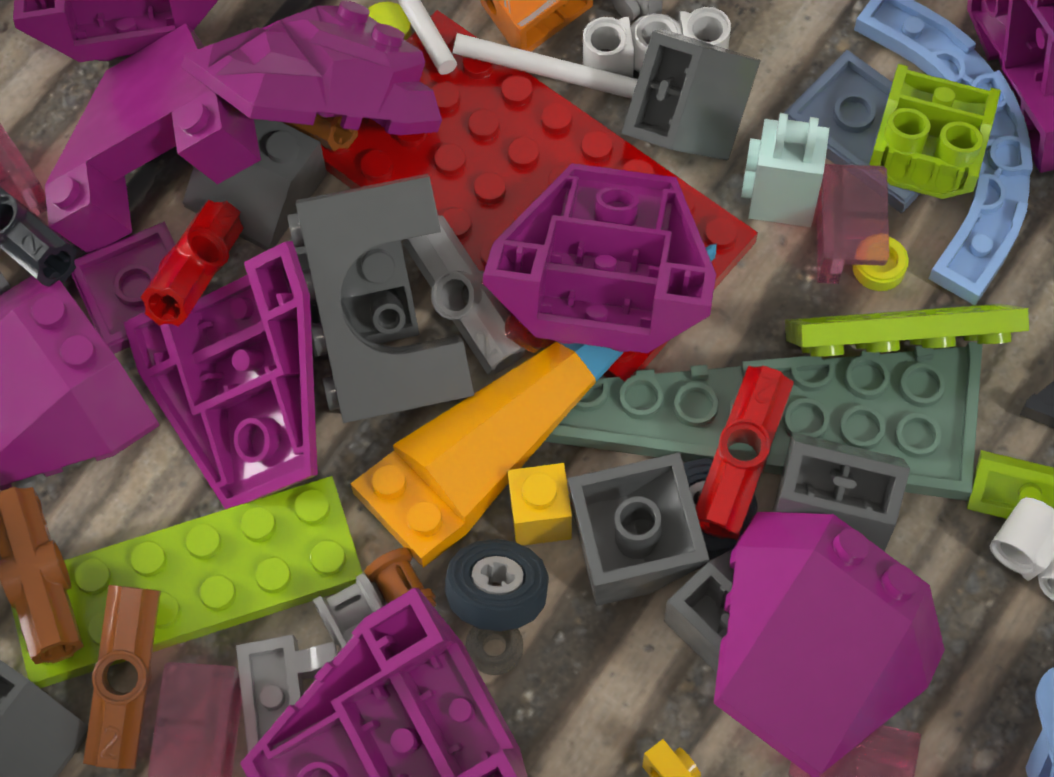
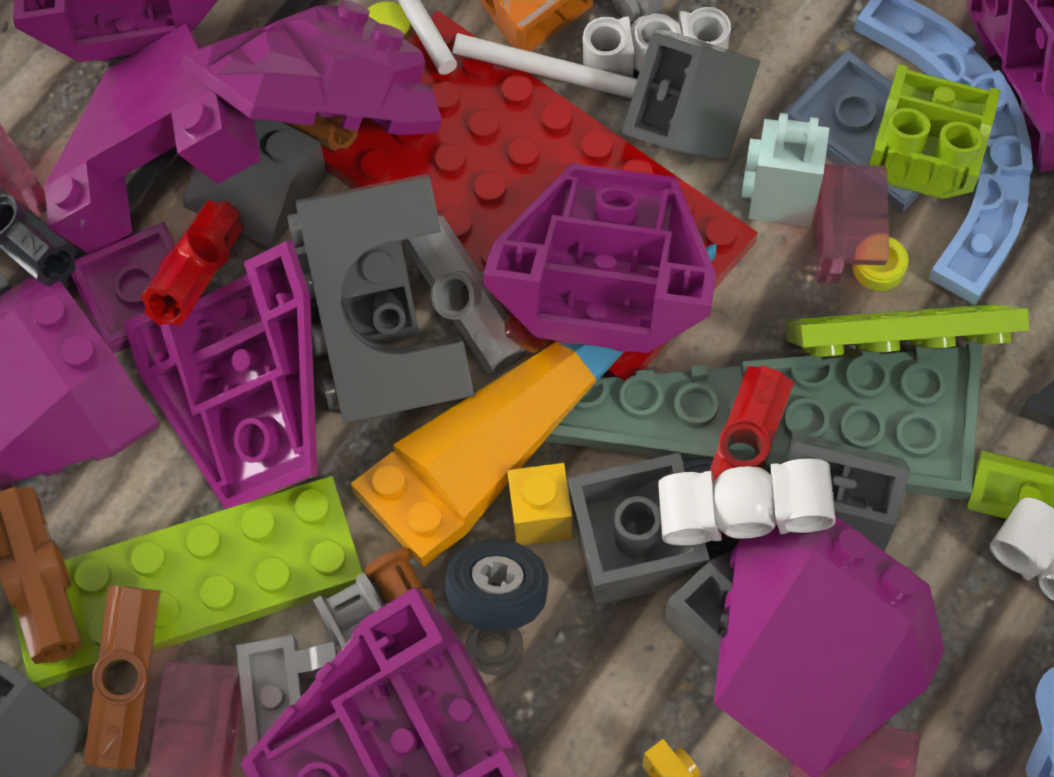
none -> white piece [658,458,836,546]

